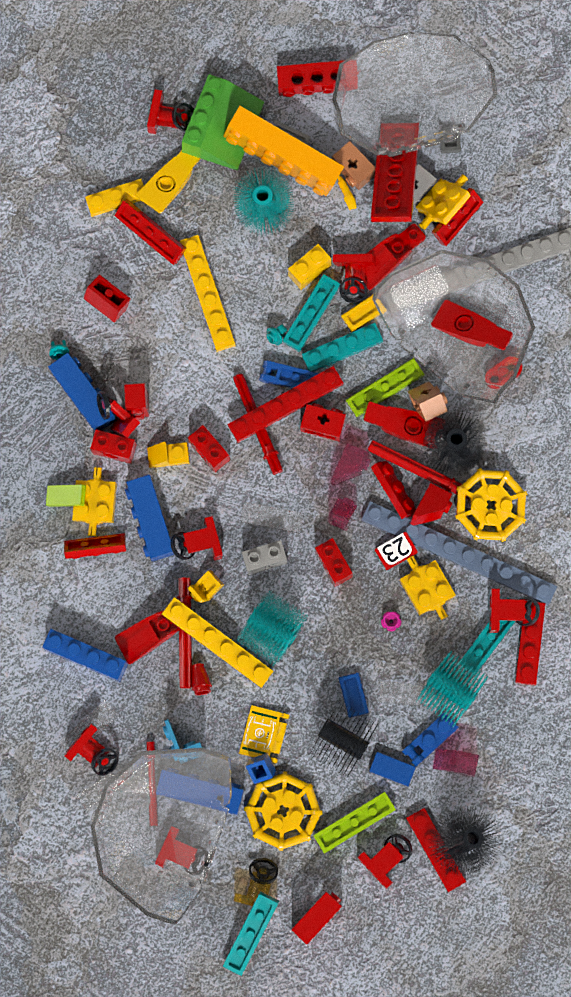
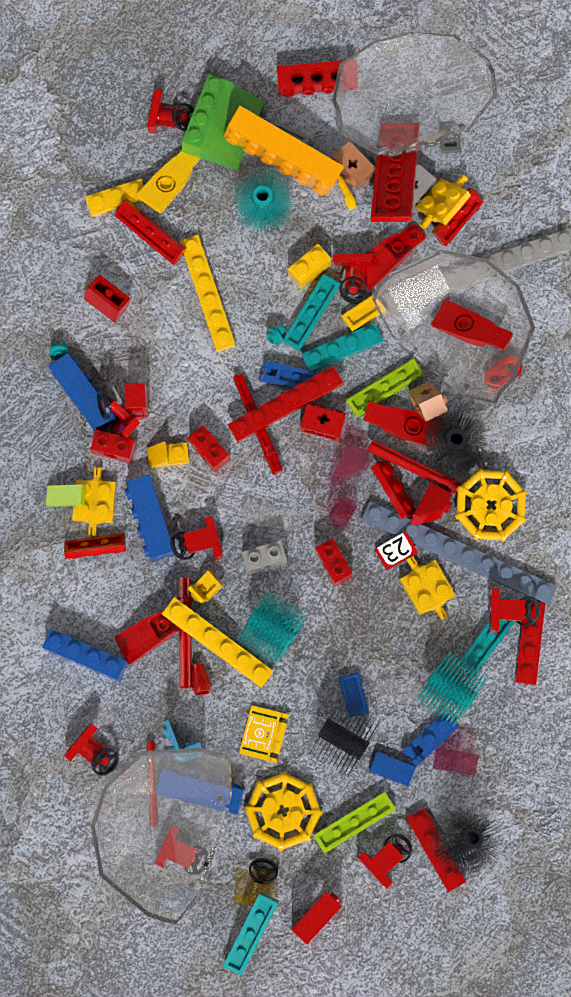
blue plate [246,753,276,784] -> none
dark pink plate [381,611,401,632] -> none

